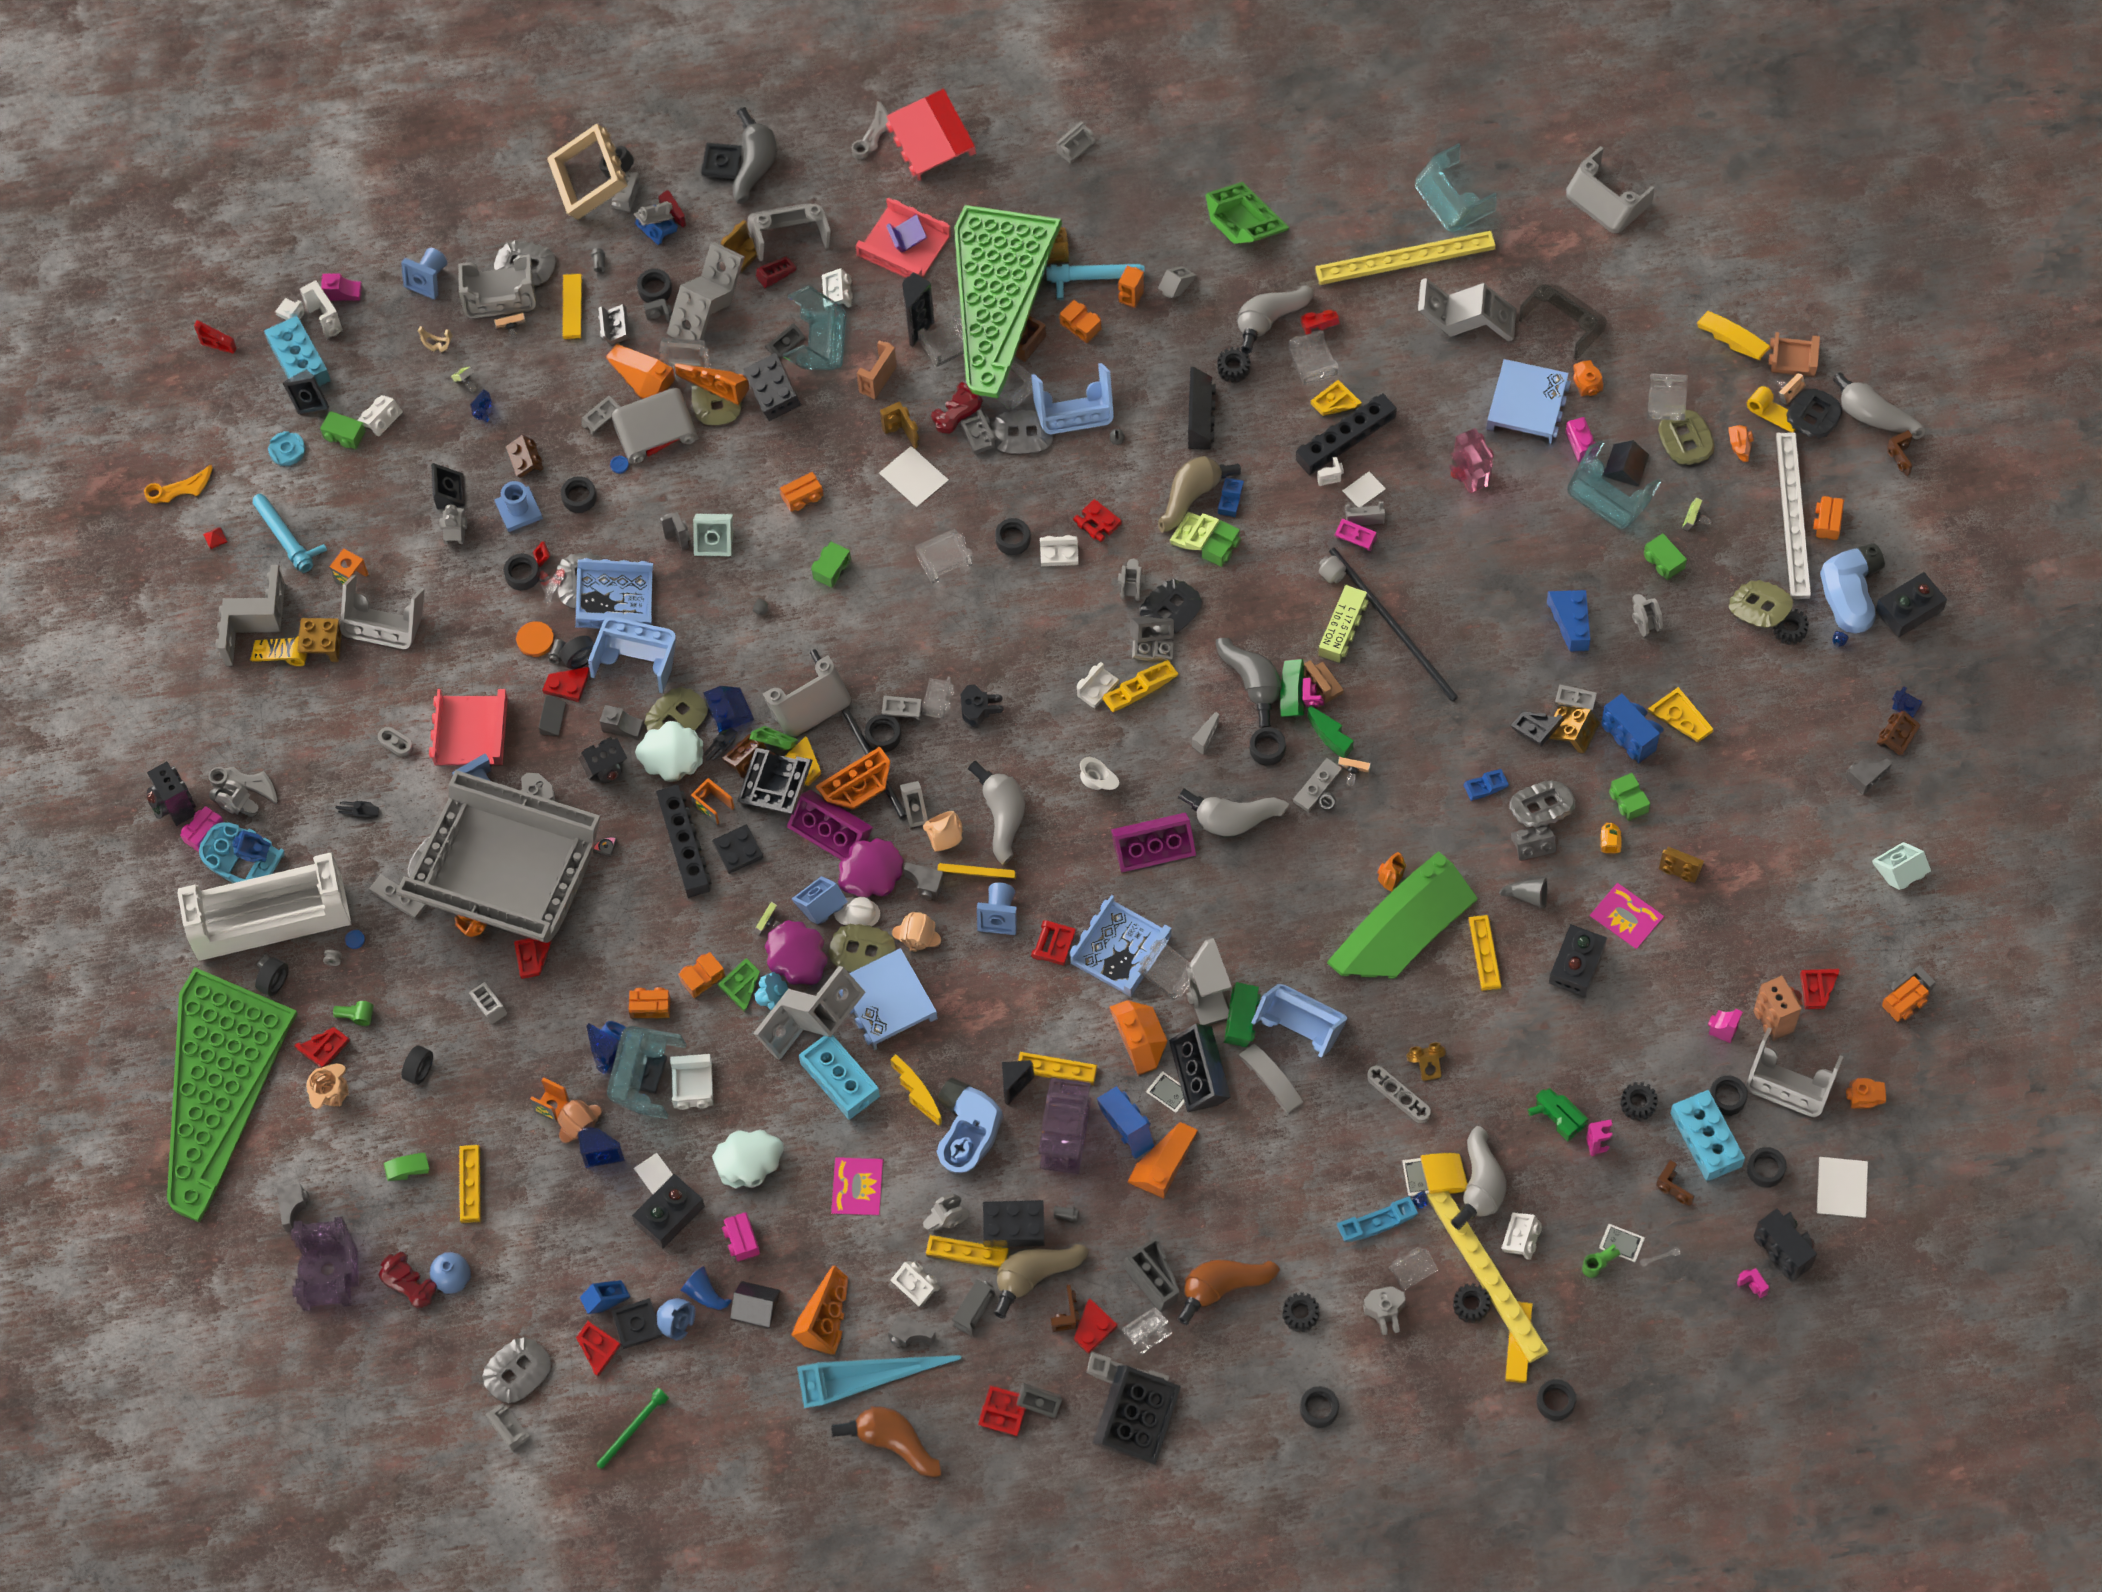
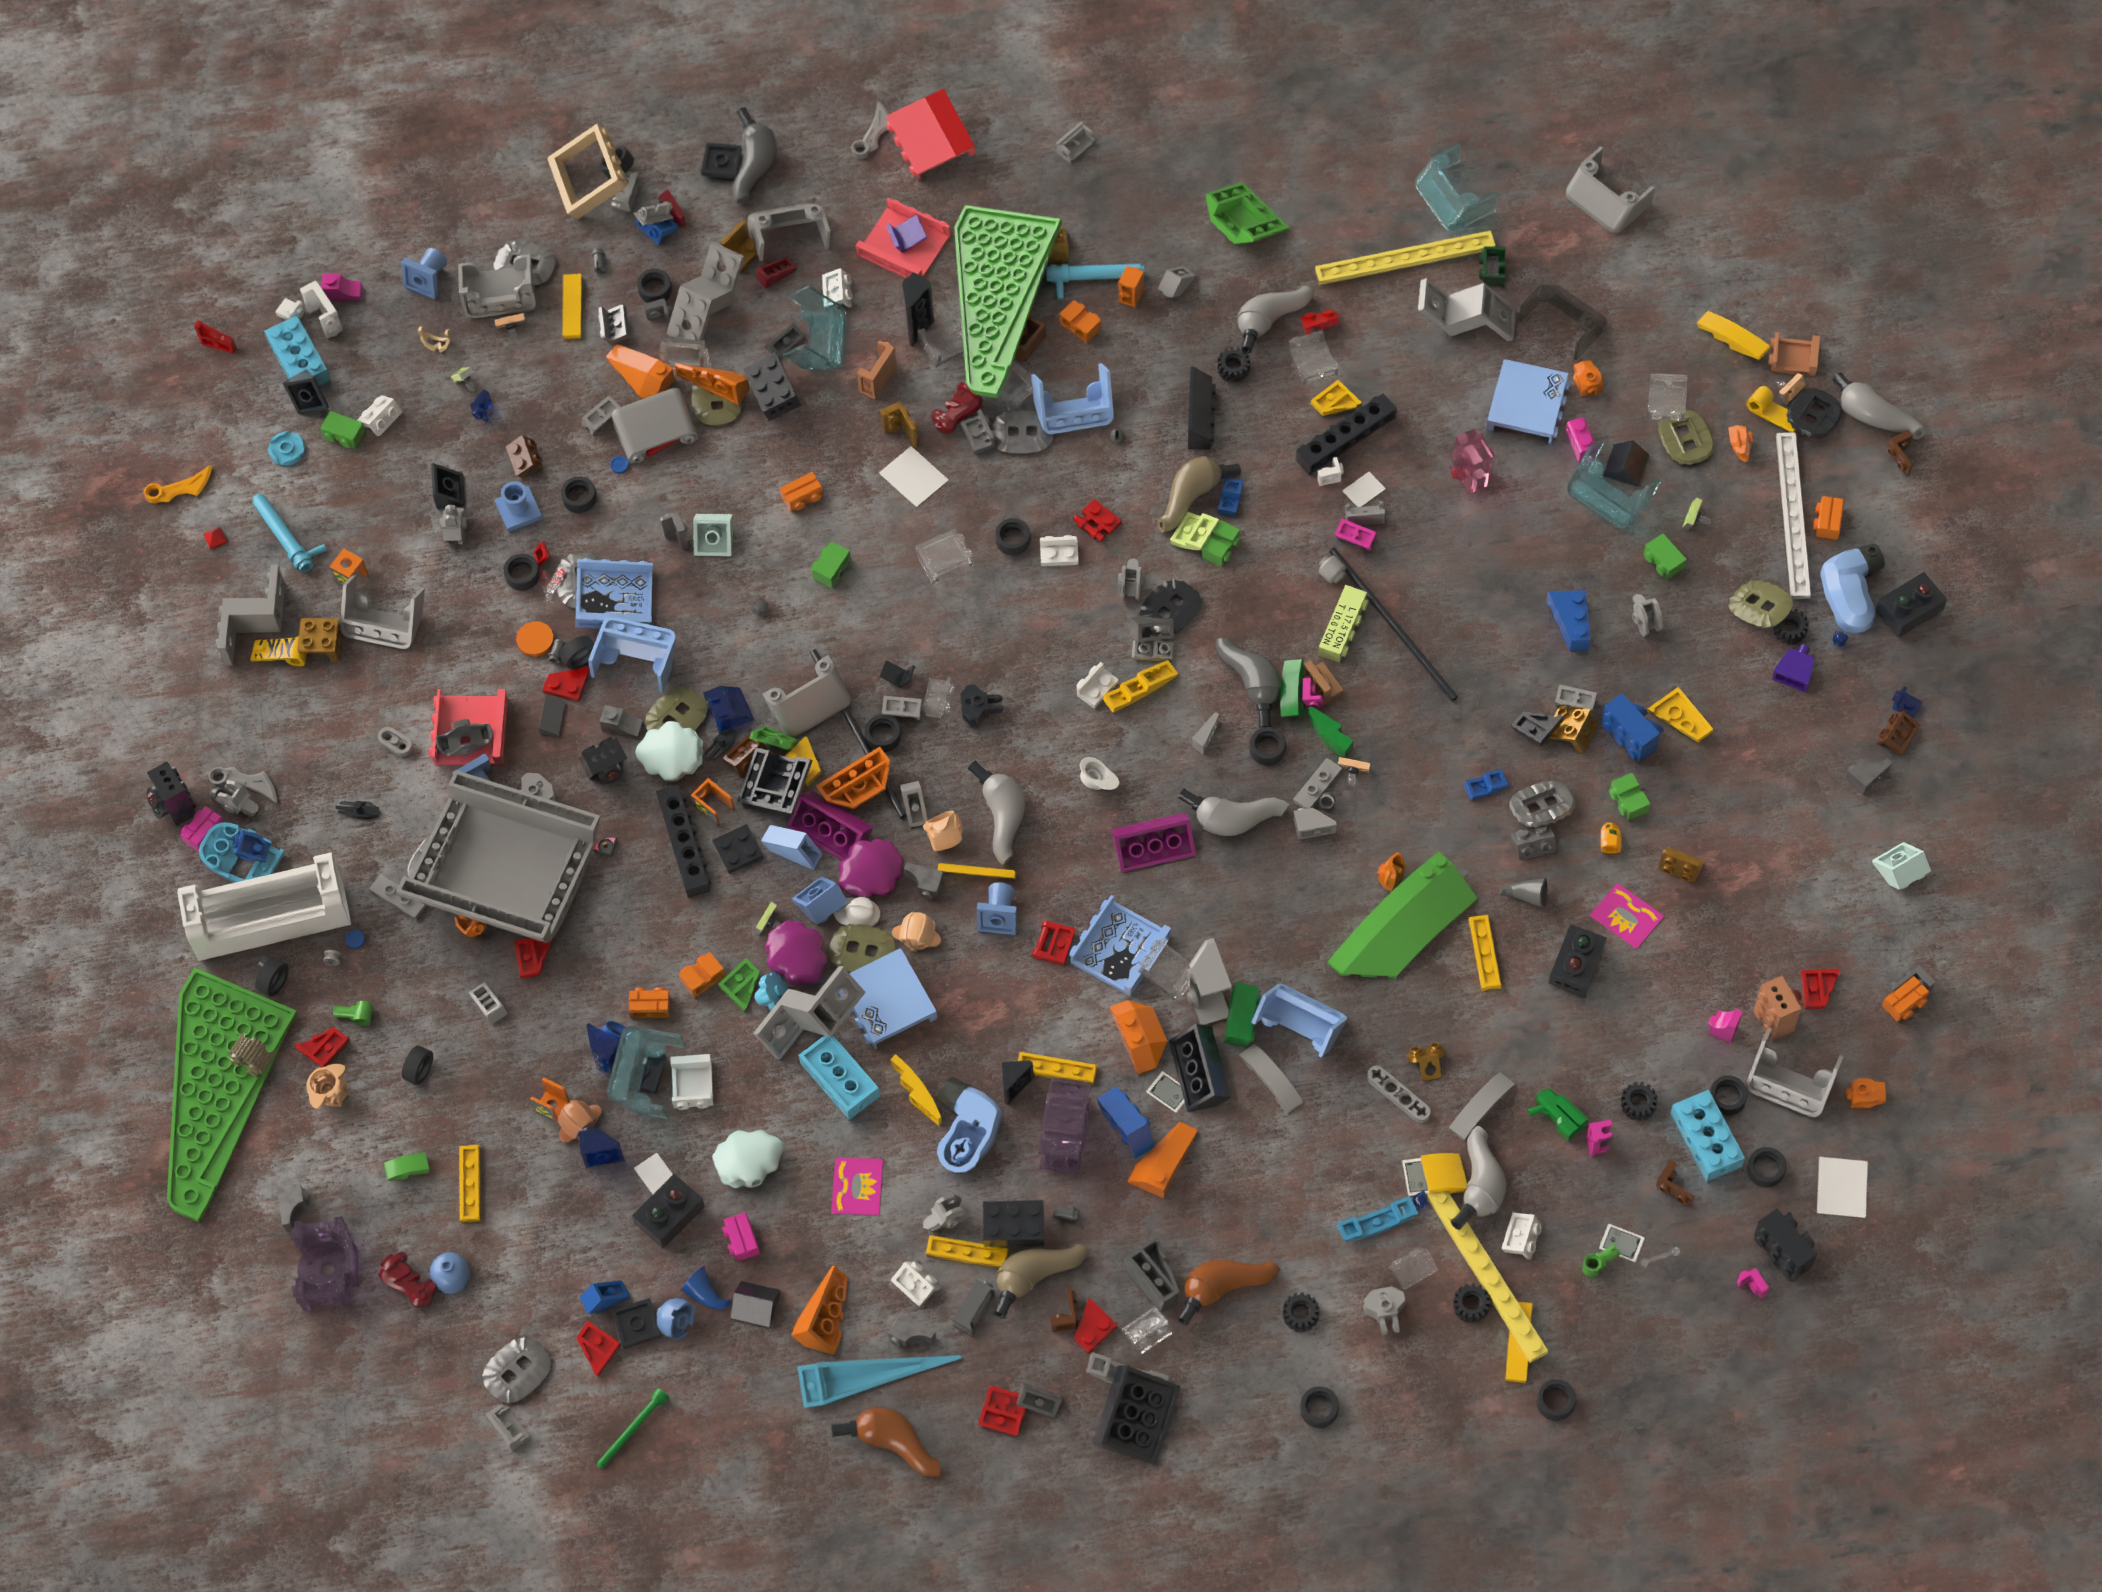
none -> dark tan brick [229,1033,275,1077]
none -> dark grey piece [435,719,493,756]
none -> light blue slope [761,825,823,870]
none -> black bracket [880,661,915,688]
none -> light grey slope [1293,807,1337,840]
none -> light grey slope [1449,1072,1515,1141]
none -> dark green window [1479,246,1506,288]
none -> dark purple torso [1772,645,1814,693]

